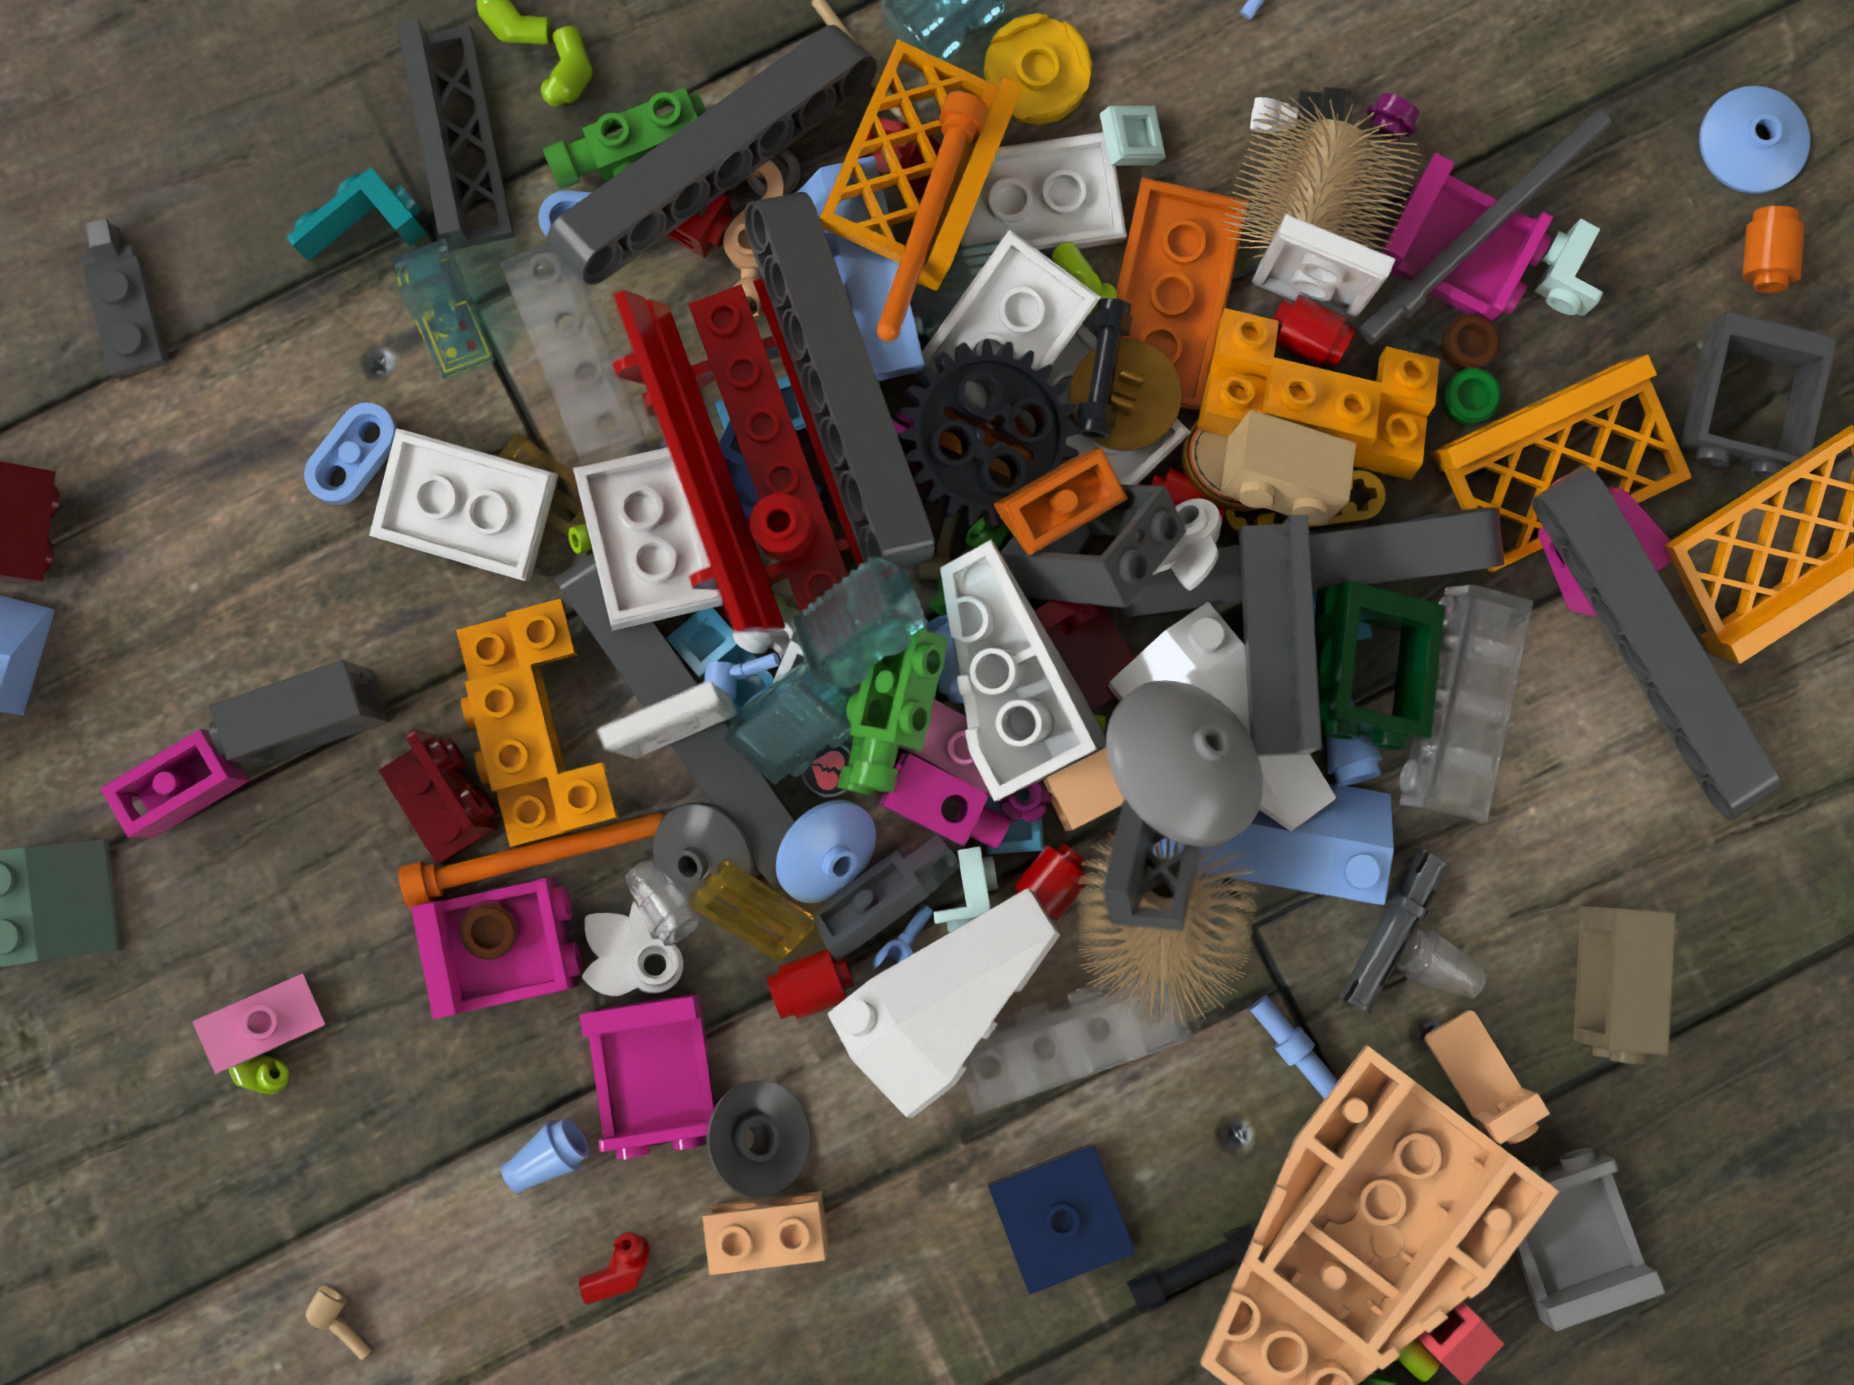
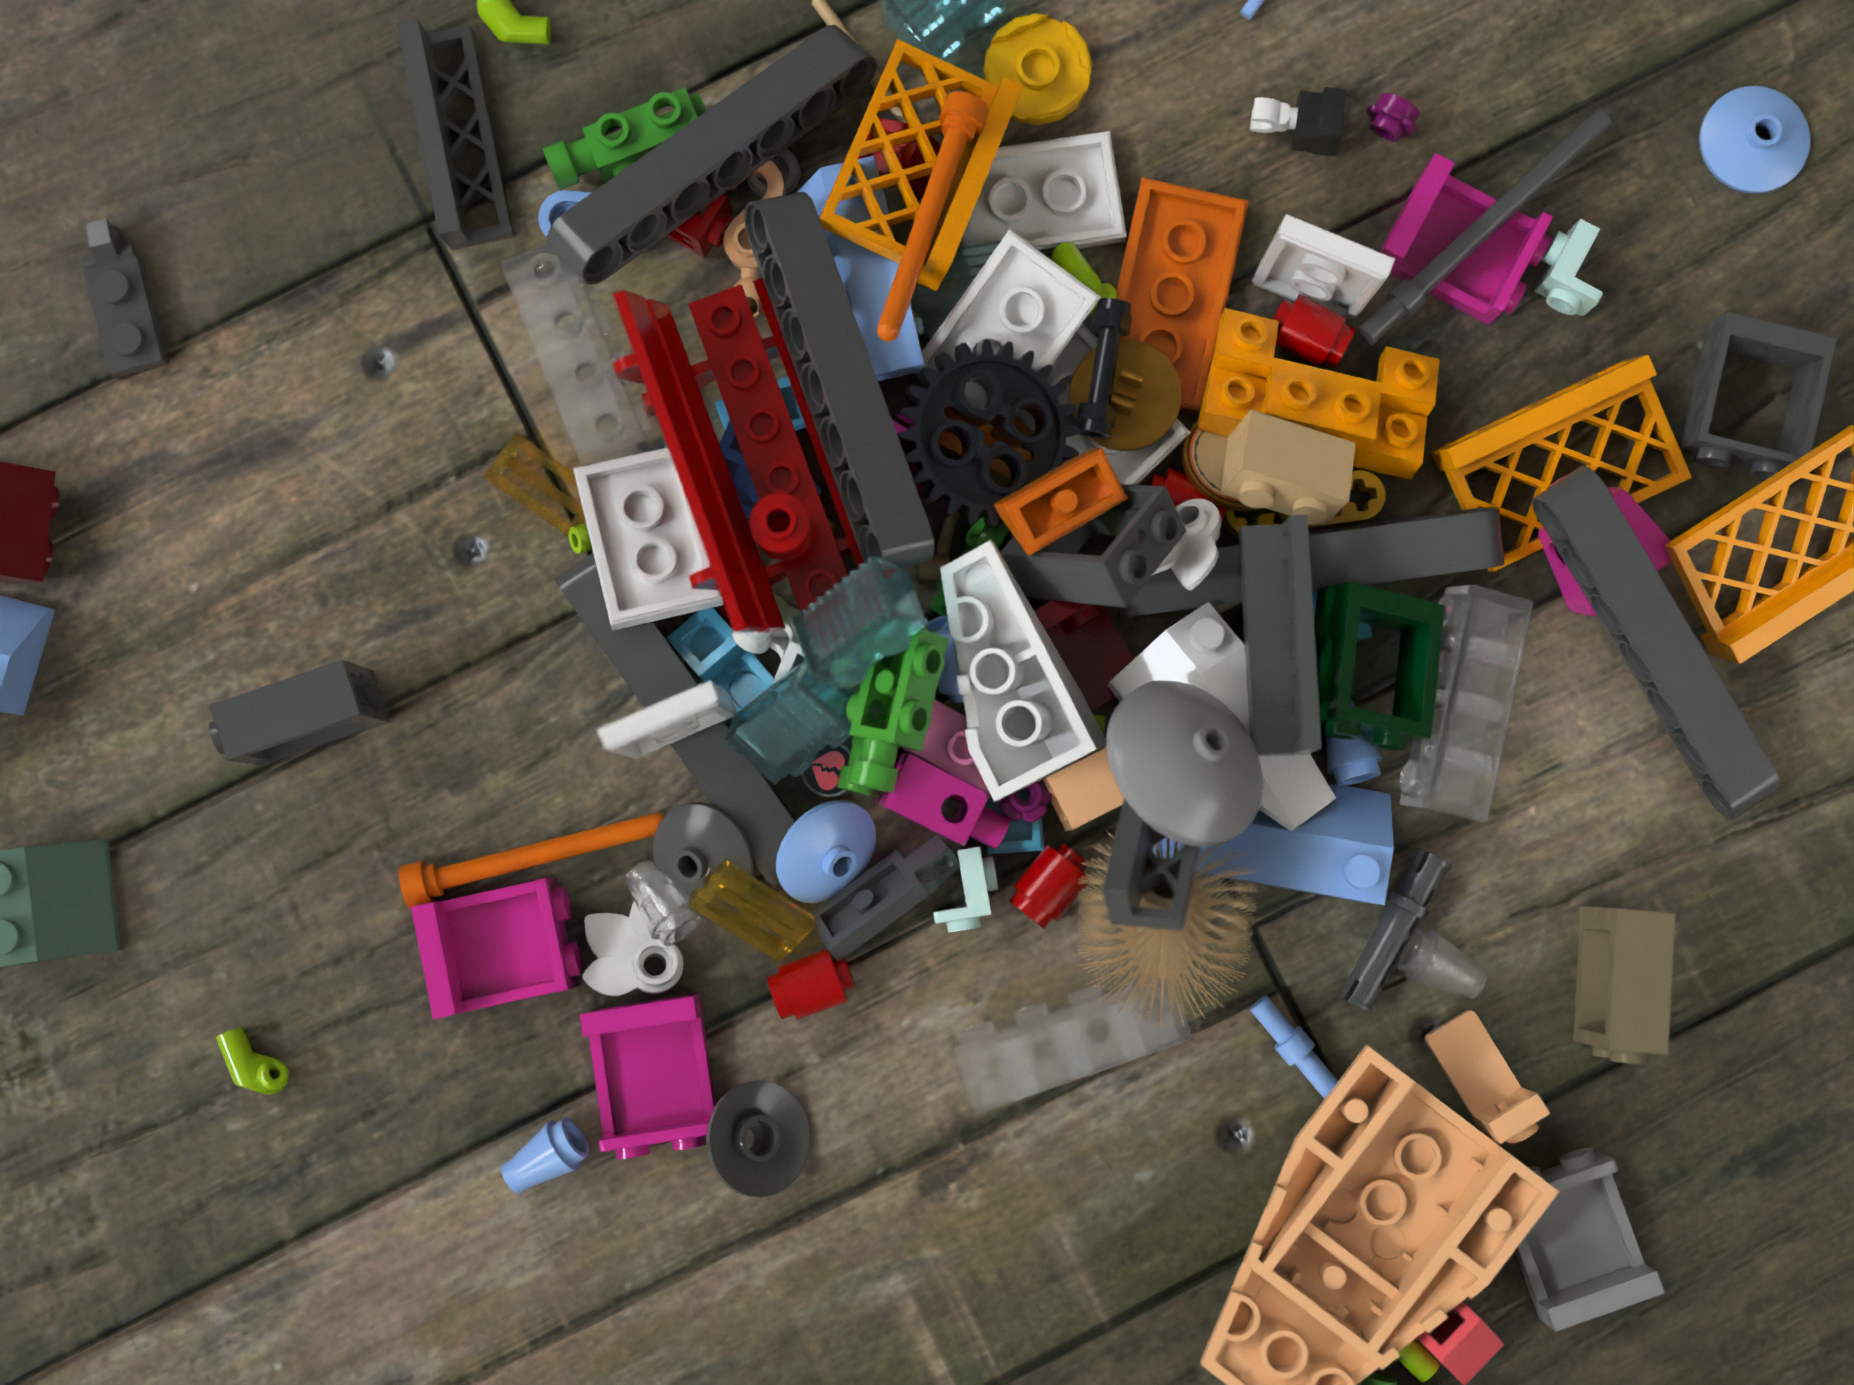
dark pink brick [100,729,250,839] -> none
bright pink plate [192,973,325,1075] -> none
teal bracket [286,167,426,260] -> none
light blue plate [304,403,399,505] -> none
tan hand [306,1284,372,1360] -> none
white tile [369,428,559,581] -> none
dark red bracket [378,729,498,865] -> none
clear light blue slope [394,238,495,380] -> none
light orange bracket [456,598,619,847] -> none
reddish brown tile [460,900,520,960] -> none
lime arm [541,25,592,108] -> none
red arm [579,1232,650,1305] -> none
light nougat brick [702,1191,829,1275] -> none
light blue hand [704,652,780,700] -> none
white wedge [827,888,1060,1119] -> none
light blue hand [872,904,933,969] -> none
dark blue plate [988,1142,1136,1295] -> none
light aqua tile [1100,106,1166,166] -> none
black bar [1127,1223,1255,1314] -> none
tan piece [1221,96,1422,257] -> none
reddish brown tile [1441,314,1500,371] -> none
green tile [1441,368,1501,426] -> none
orange brick [1742,206,1805,293] -> none

